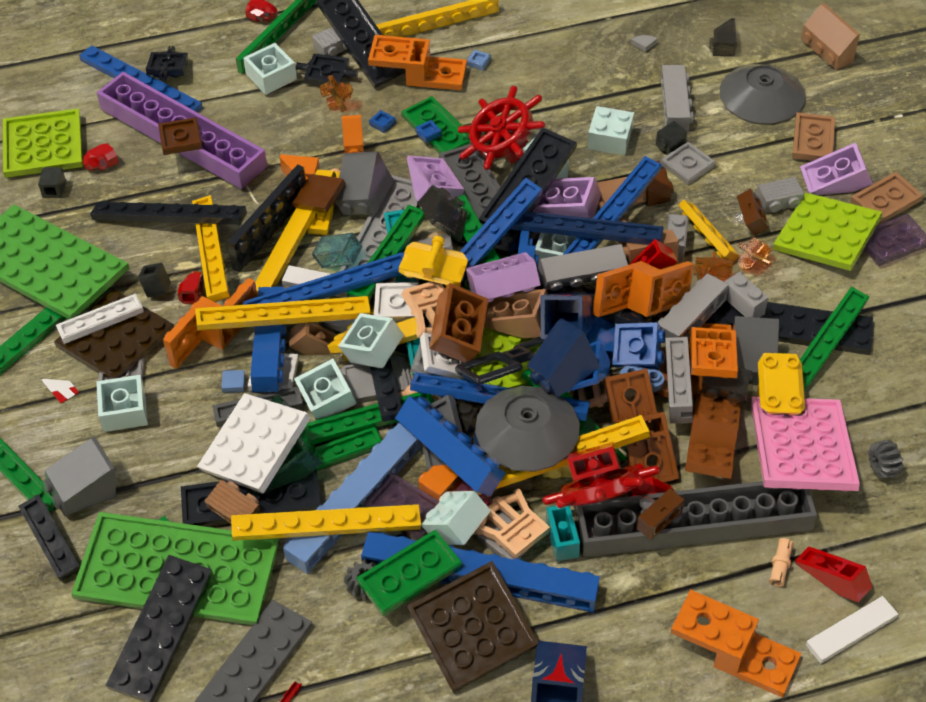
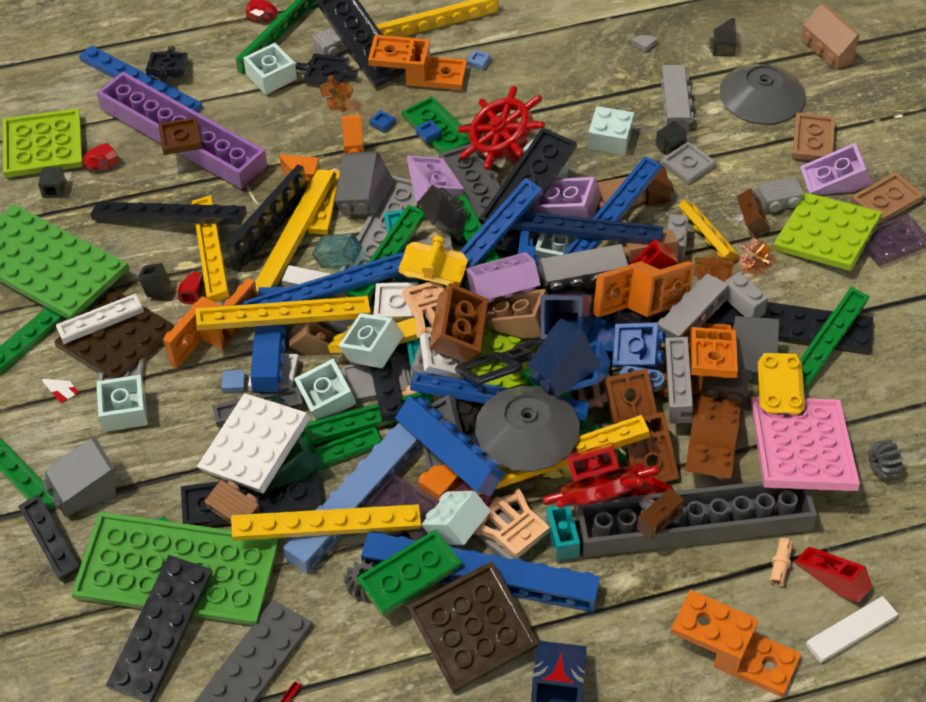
reddish brown tile [292,174,346,213] -> none

